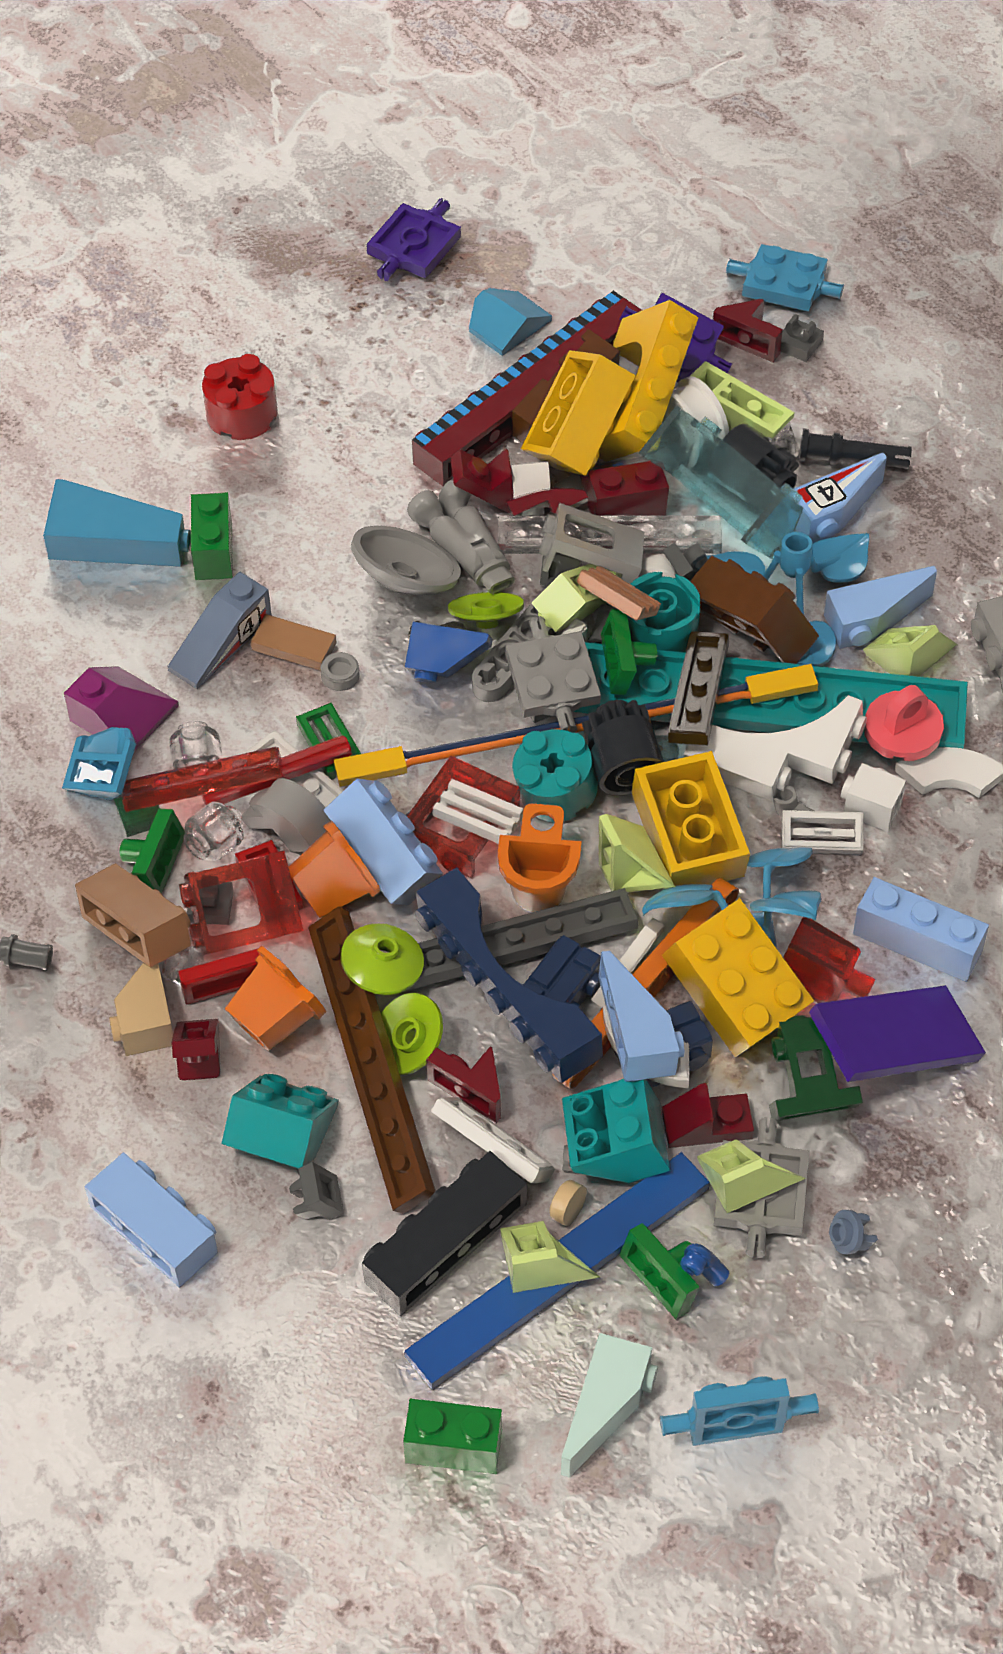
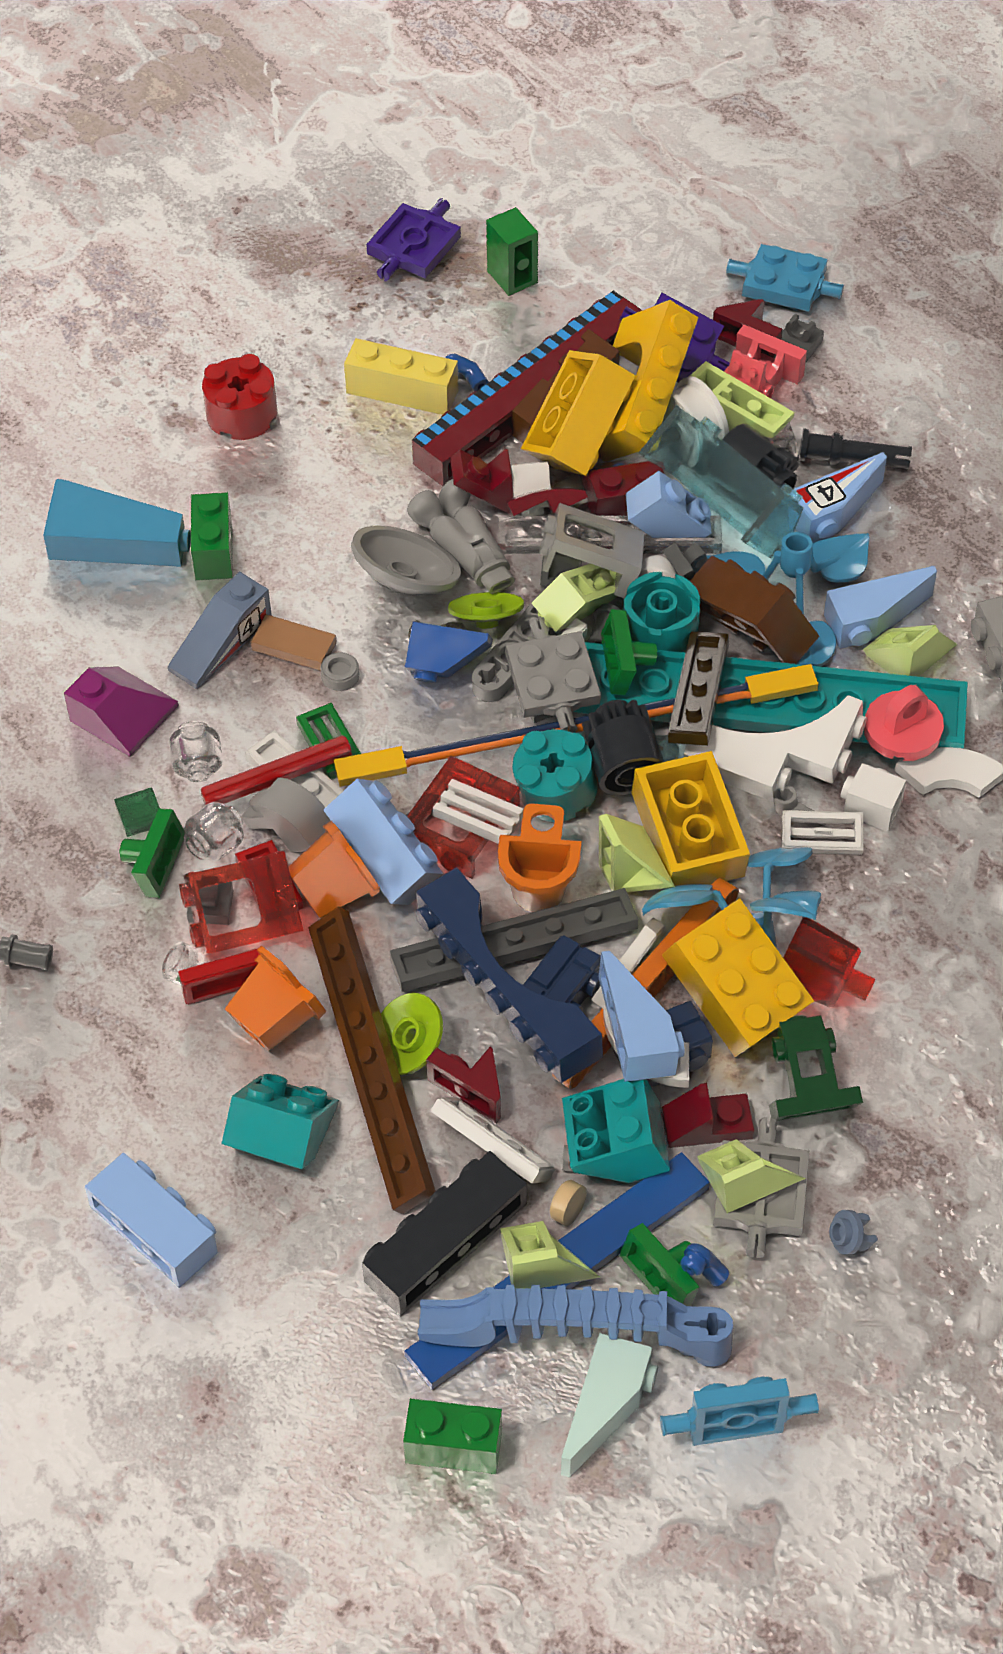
dark azure slope [62,727,136,800] -> none
medium nougat brick [75,863,191,968] -> none
tan slope [109,963,173,1056] -> none
clear red tile [122,747,282,812] -> none
dark red slope [171,1019,220,1080] -> none
dark grey tile [289,1162,344,1220] -> none
lime dish [341,923,424,995] -> none
dark azure slope [469,288,552,356] -> none
nougat tile [577,566,661,621] -> none
dark purple tile [809,985,986,1082] -> none
light blue brick [853,877,989,982] -> none
none -> light yellow brick [344,338,459,415]
none -> medium blue piece [418,1285,733,1367]
none -> blue arm [446,353,489,391]
none -> green brick [486,207,538,296]
none -> light blue slope [626,471,712,538]
none -> coral tile [724,325,807,398]

